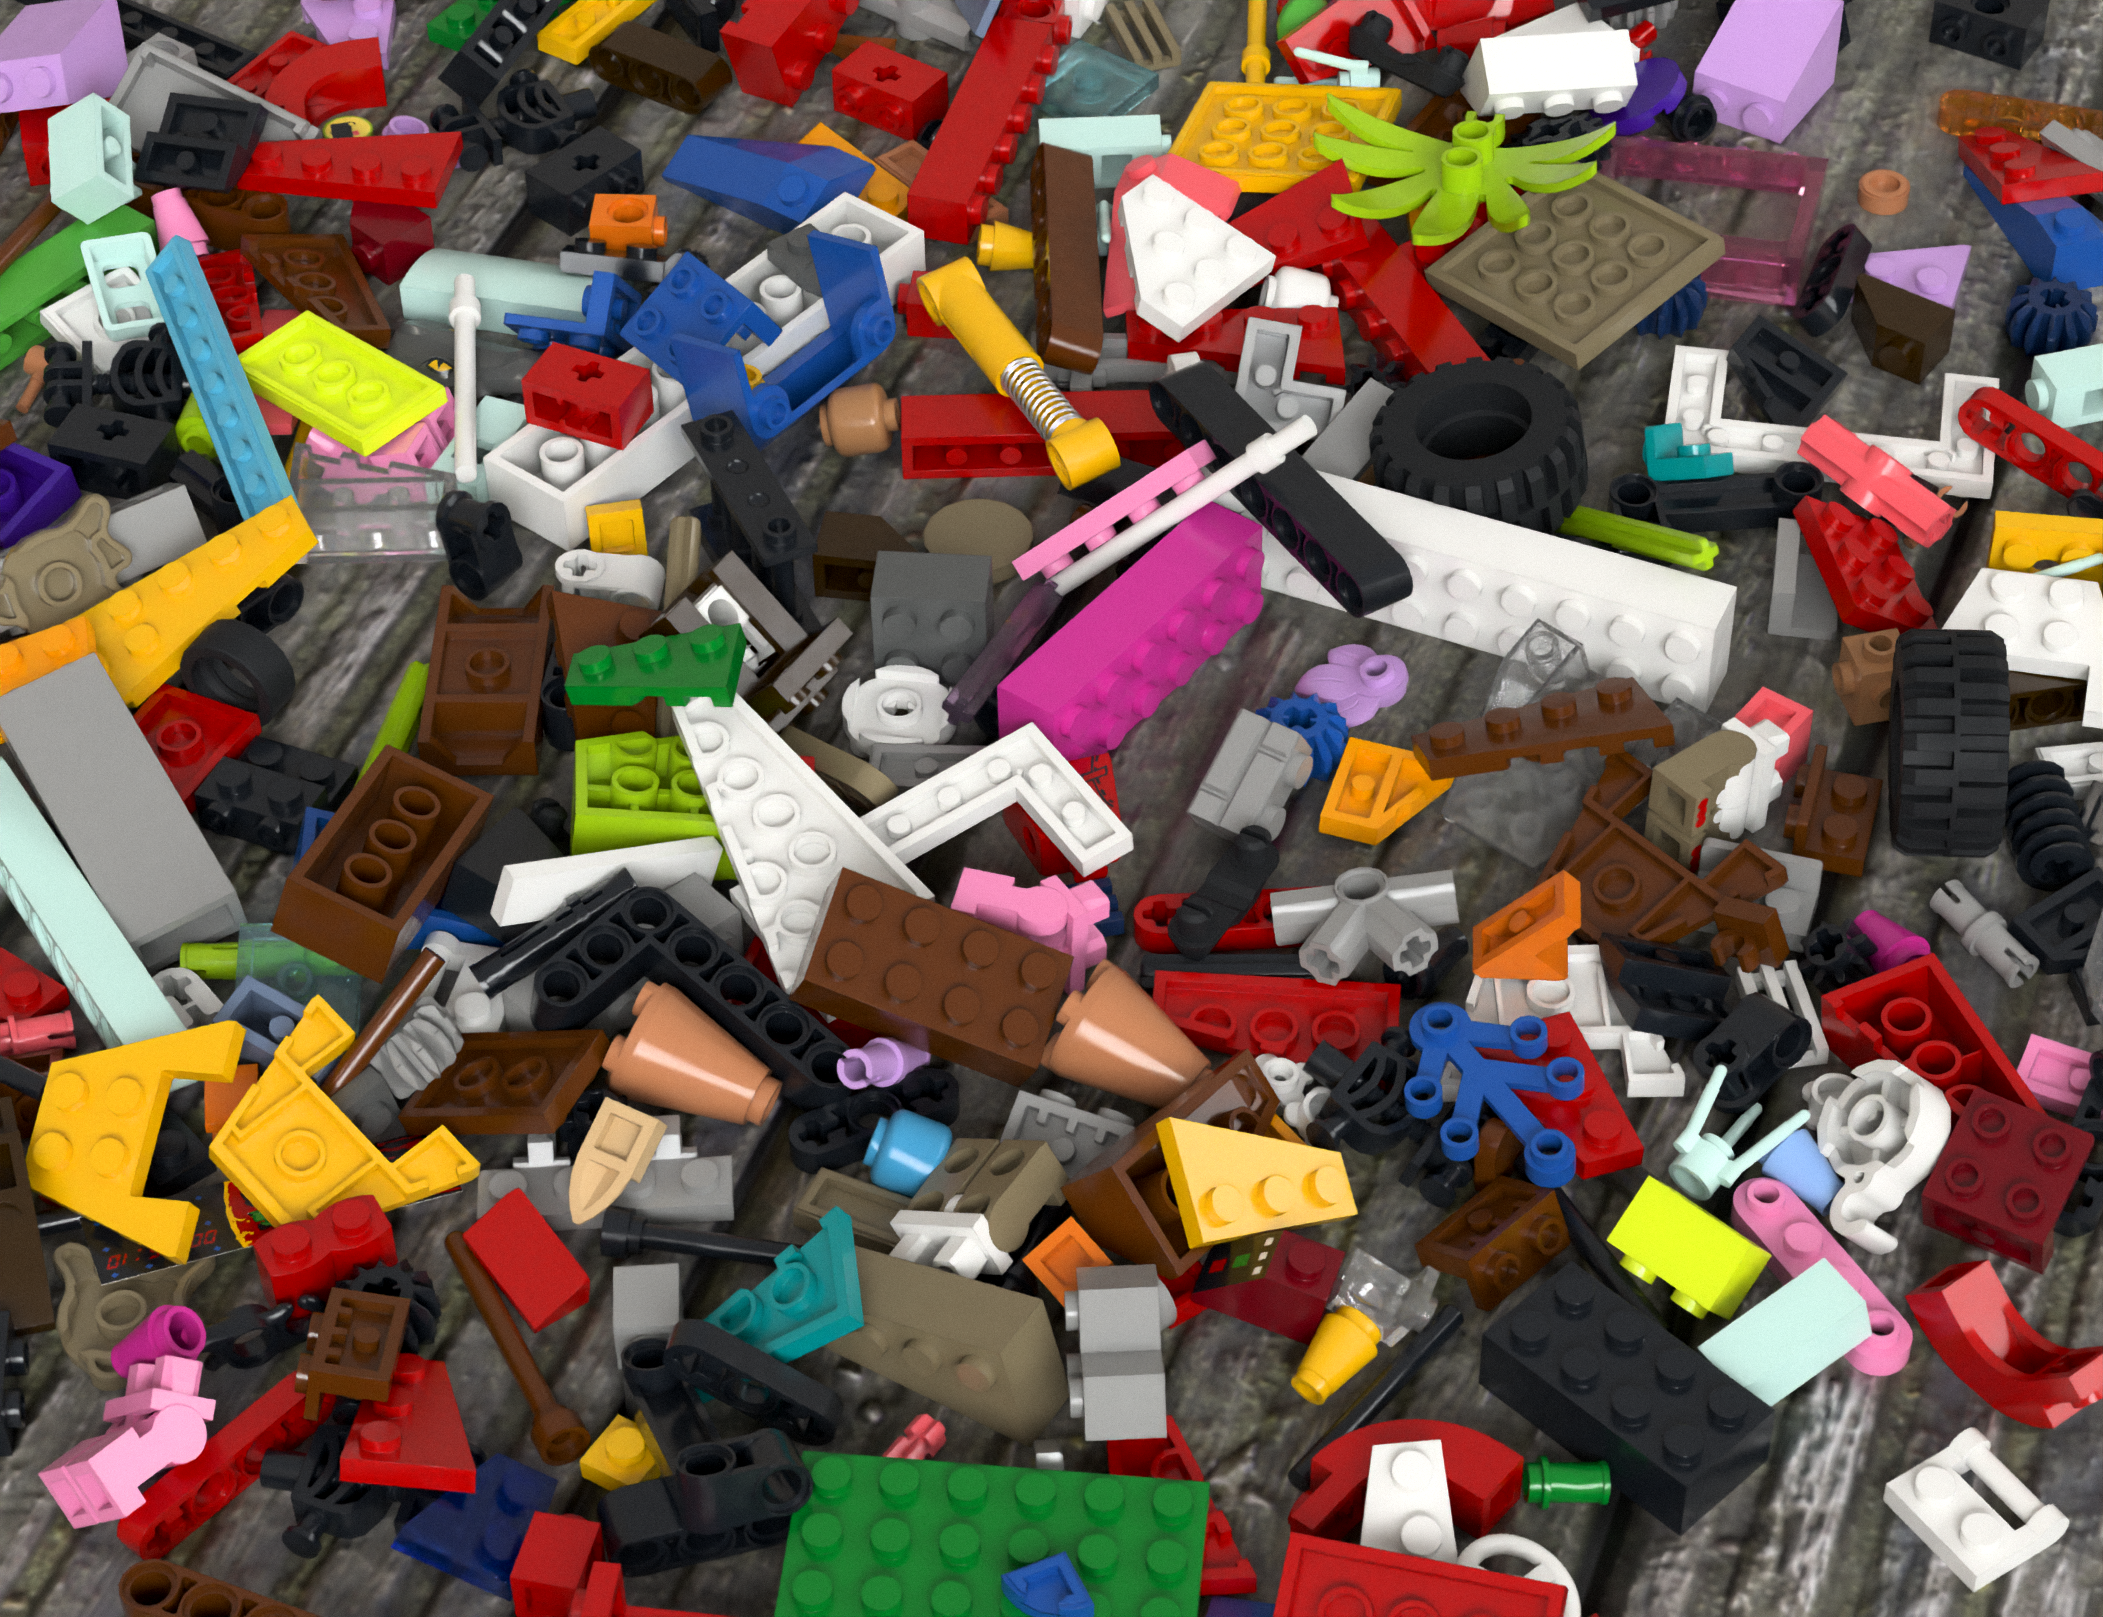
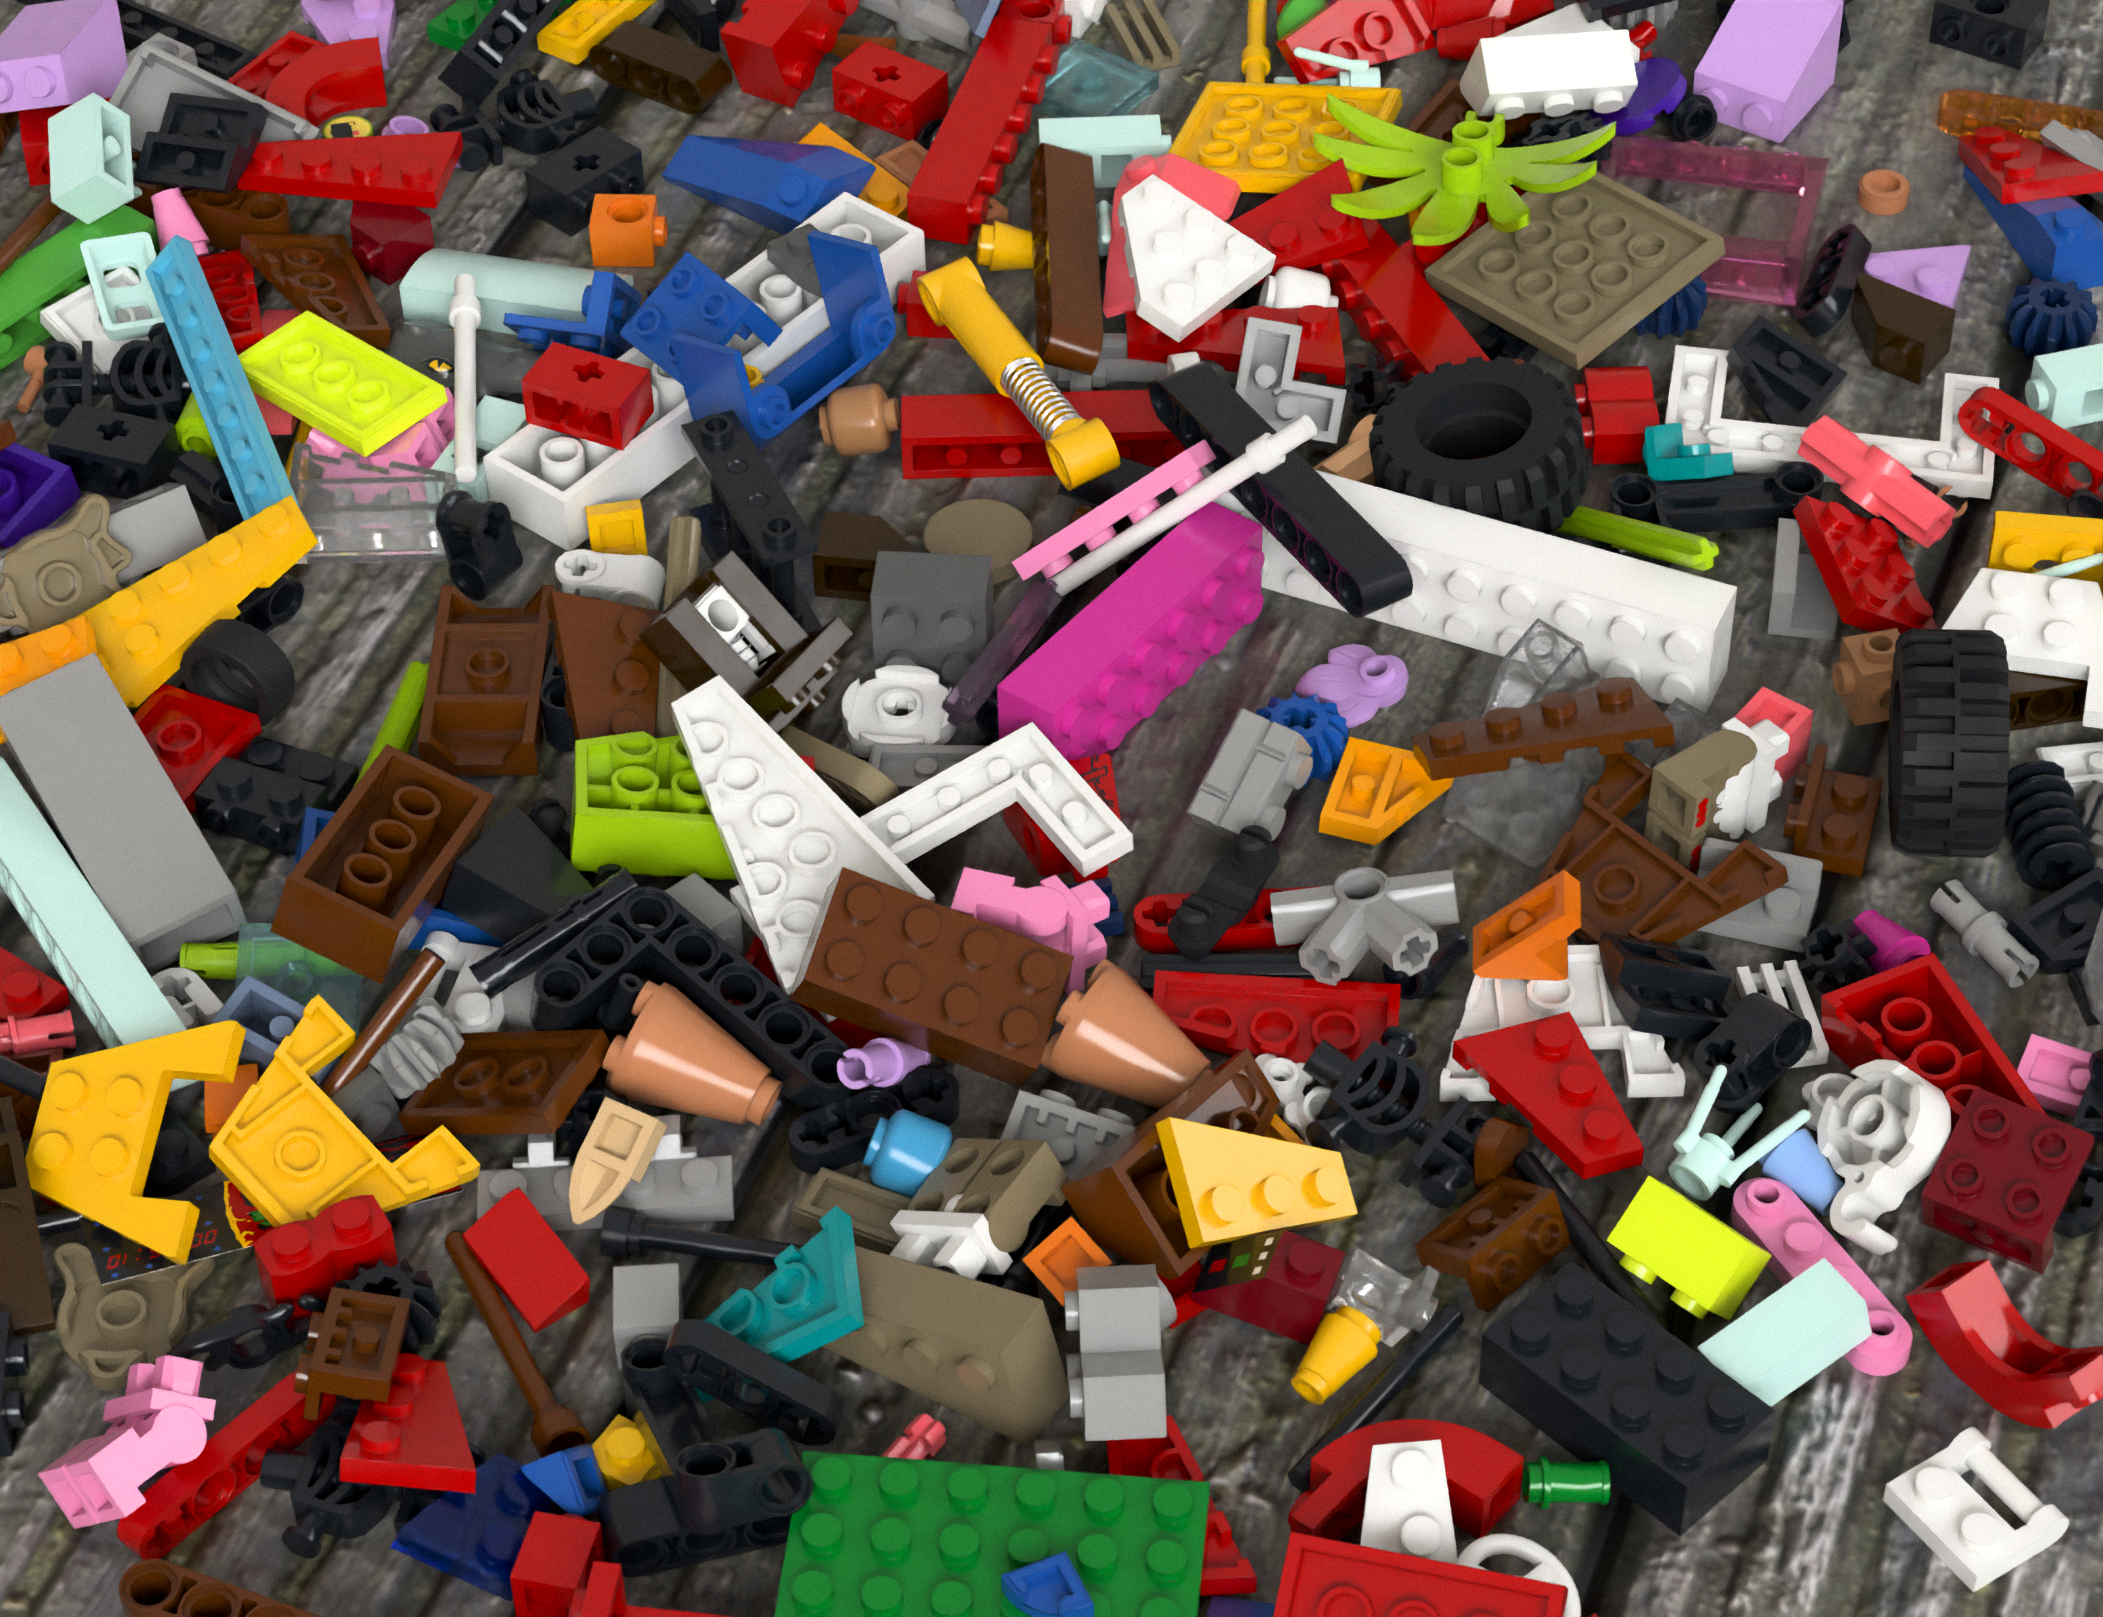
dark pink cone [111,1305,206,1379] -> none
white tile [490,836,723,927] -> none
hinge [559,238,710,283] -> none
green wing [564,623,747,707] -> none
light grey tile [1302,378,1394,481] -> none
black piece [1349,10,1470,99] -> none
blue plant [1404,1002,1585,1188] -> none
reddish brown tile [1710,895,1790,973] -> none
none -> blue slope [521,1443,609,1517]
none -> black bar [590,973,643,1075]
none -> red brick [1572,366,1660,465]

